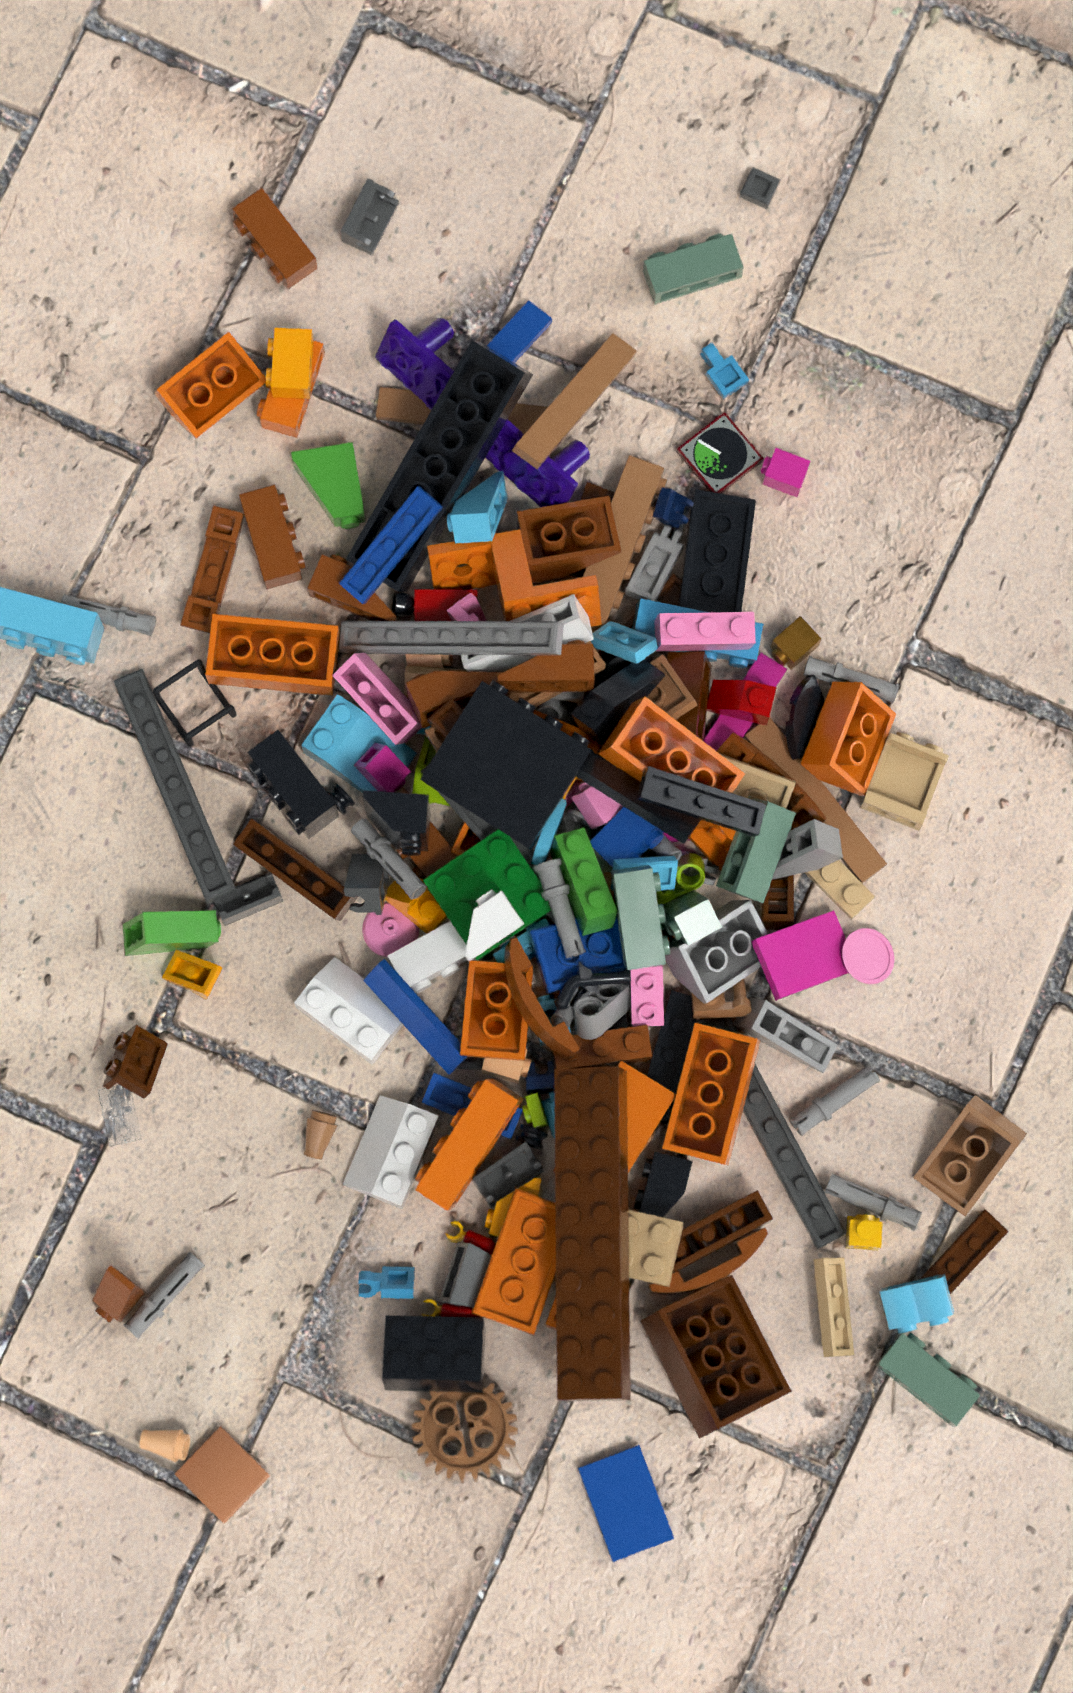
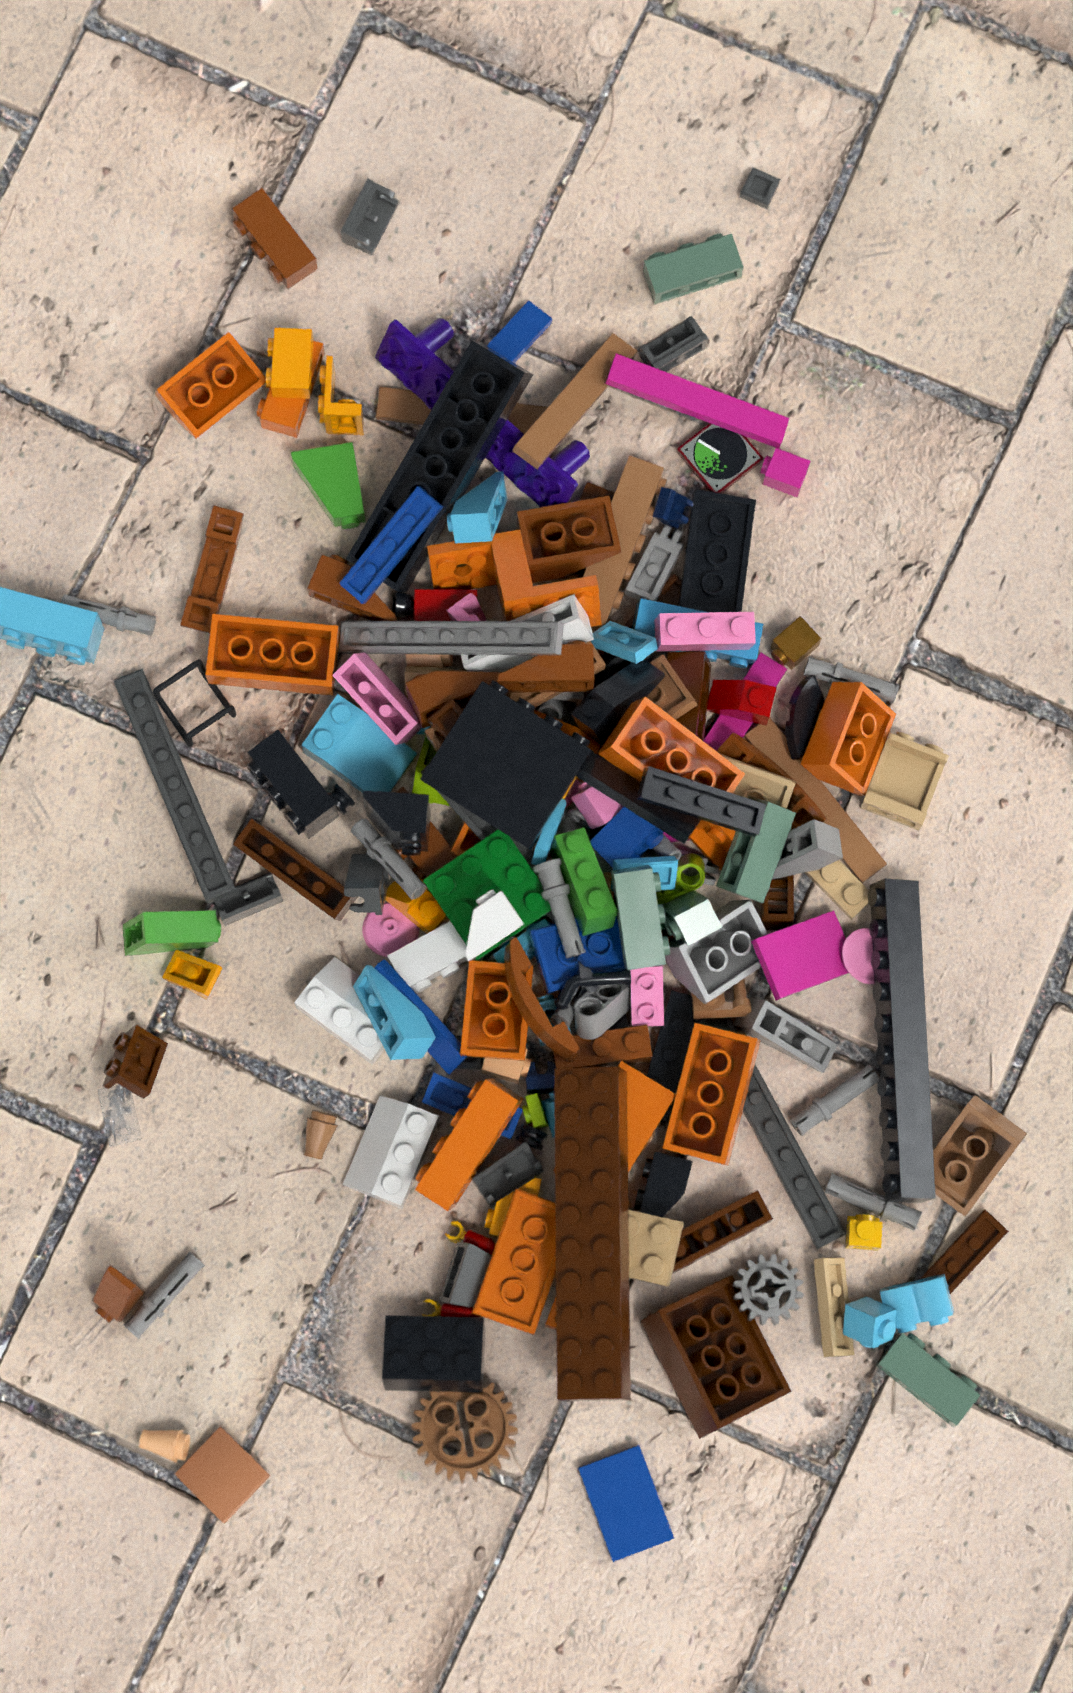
dark orange brick [239,484,306,590] -> none
dark pink brick [354,743,411,792] -> none
dark azure plate [358,1266,415,1299] -> none
dark orange slope [648,1228,768,1295] -> none
dark azure plate [700,342,749,399] -> none
none -> light orange bracket [318,355,364,435]
none -> medium azure slope [353,965,436,1060]
none -> dark pink tile [605,353,790,449]
none -> dark grey hinge [637,316,708,372]
none -> light grey gear [732,1254,804,1326]
none -> medium azure brick [843,1296,897,1348]
none -> black brick [868,879,936,1203]

